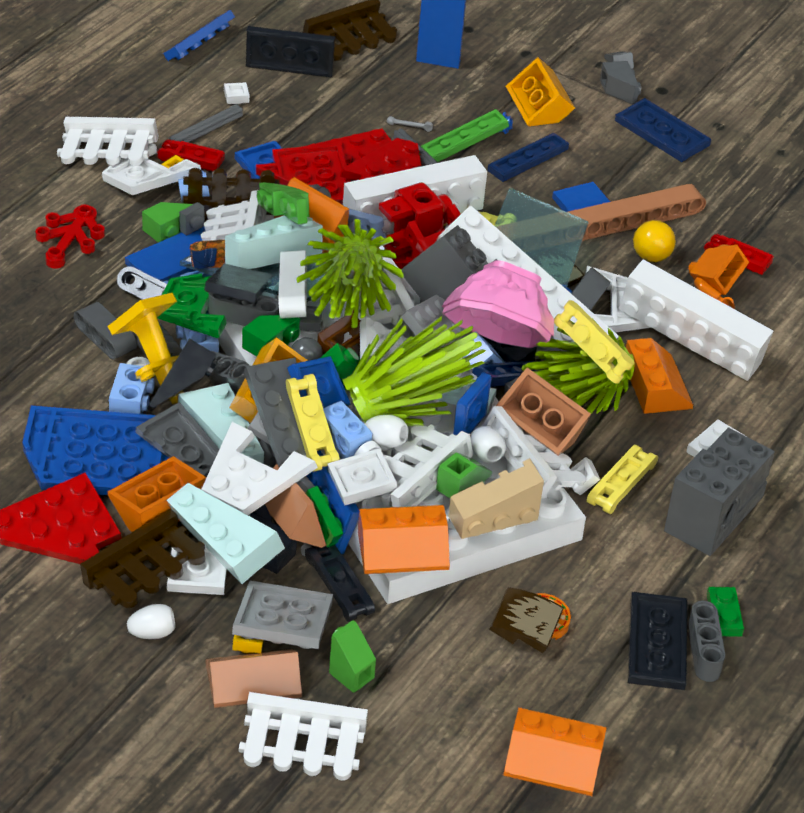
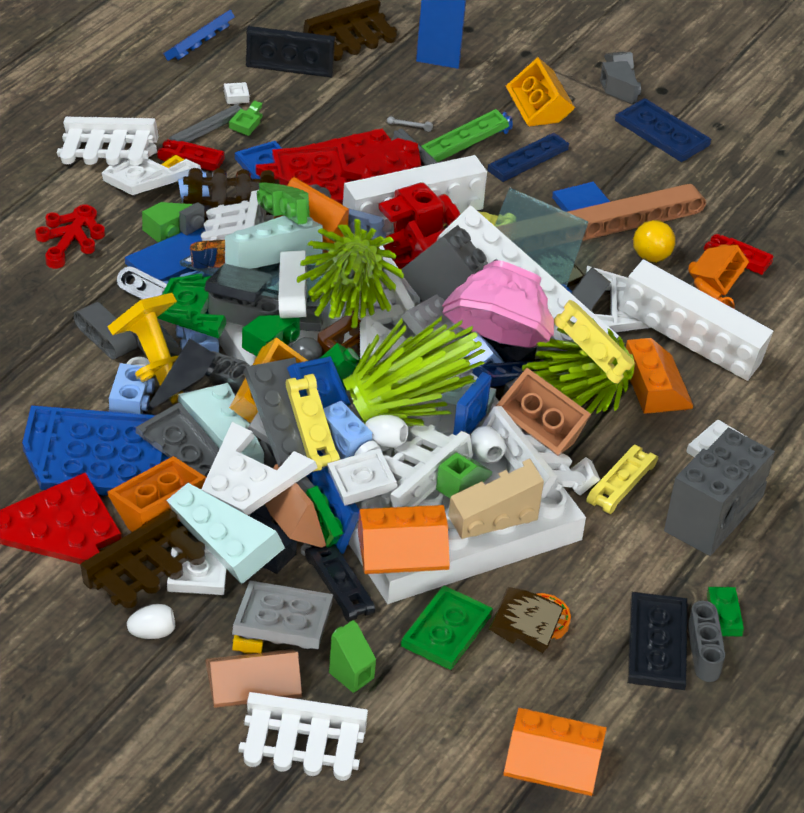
none -> bright green plate [229,100,262,136]
none -> green plate [401,585,493,670]

